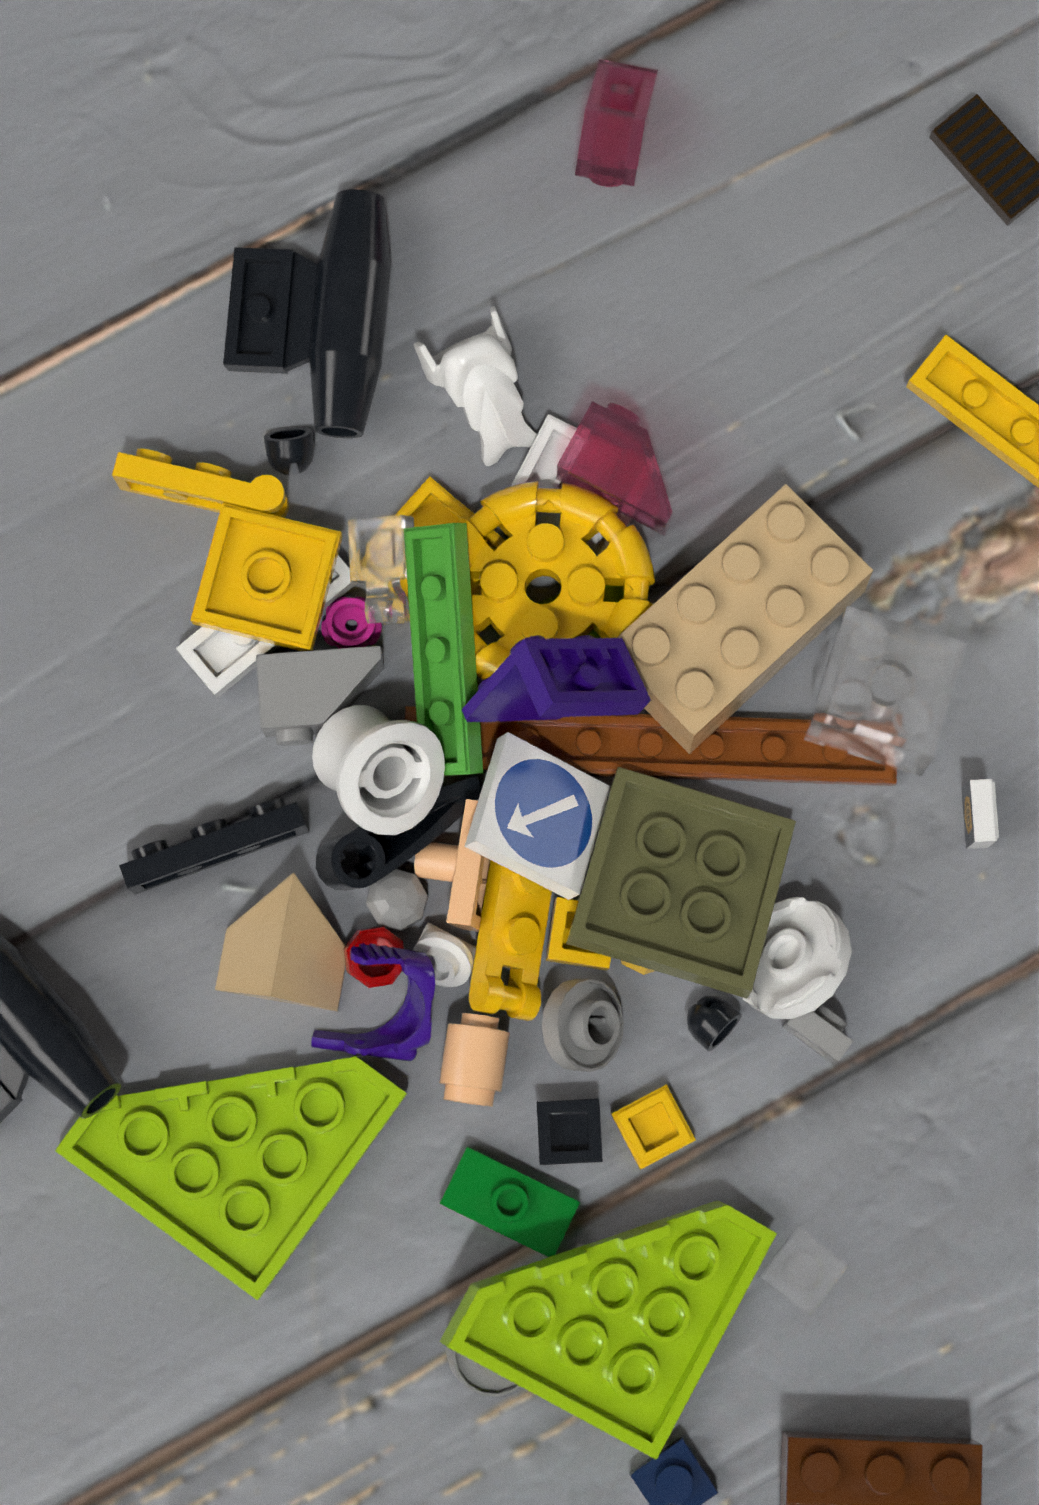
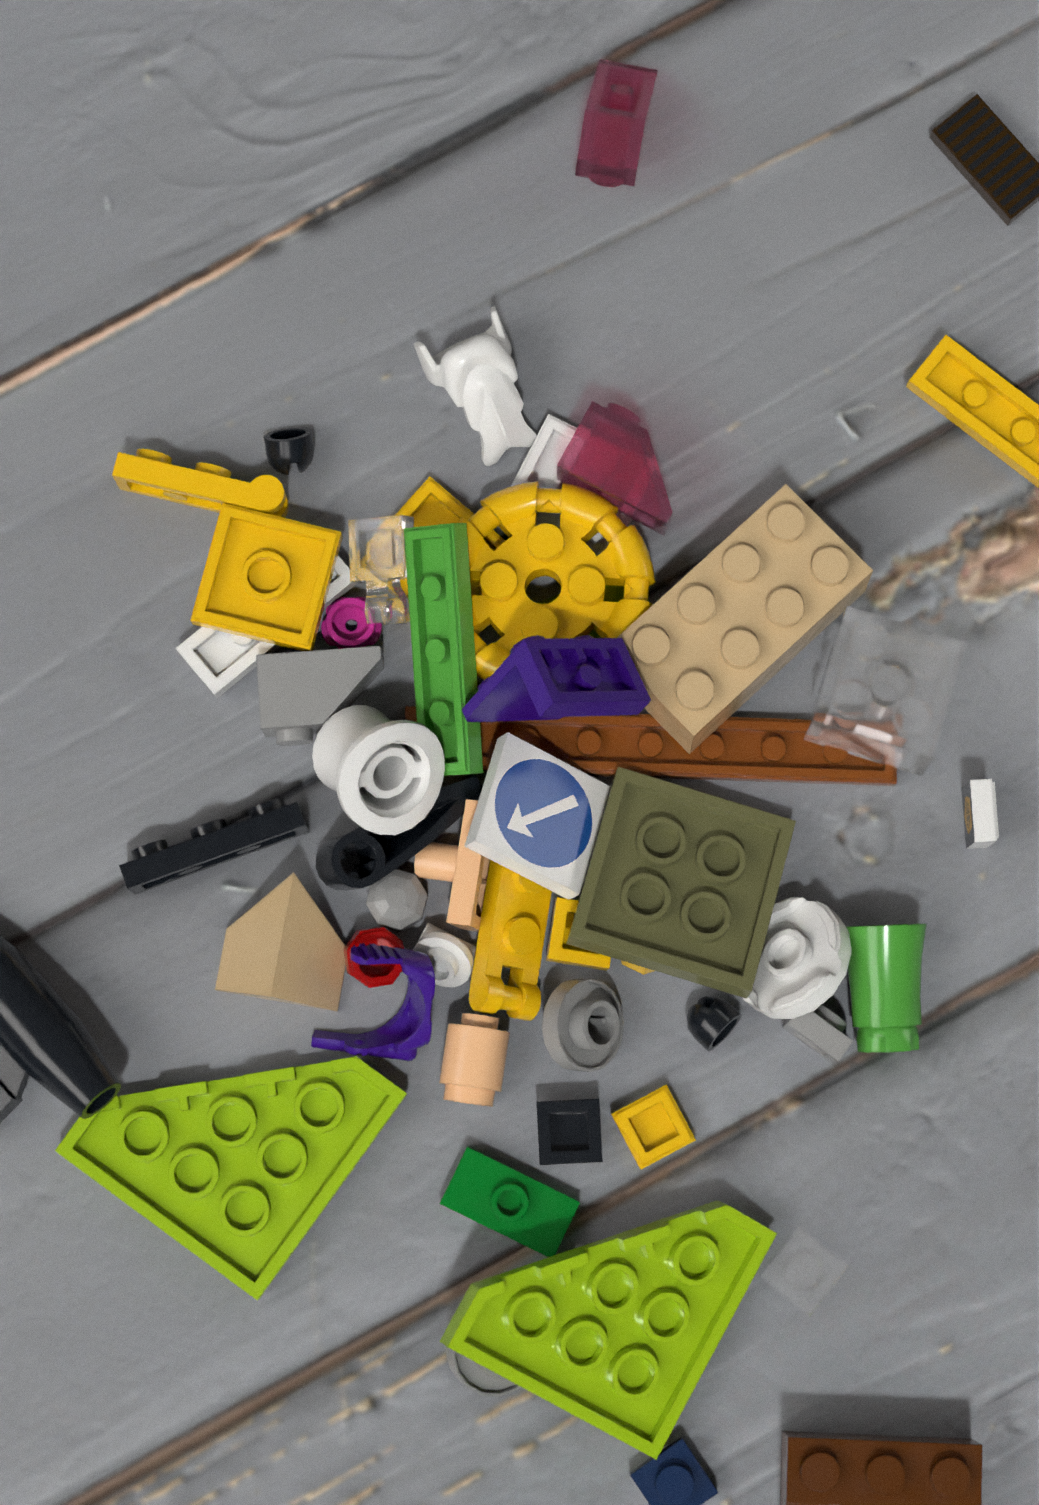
black plate [223,189,390,438] -> none
none -> bright green plant [846,923,927,1053]

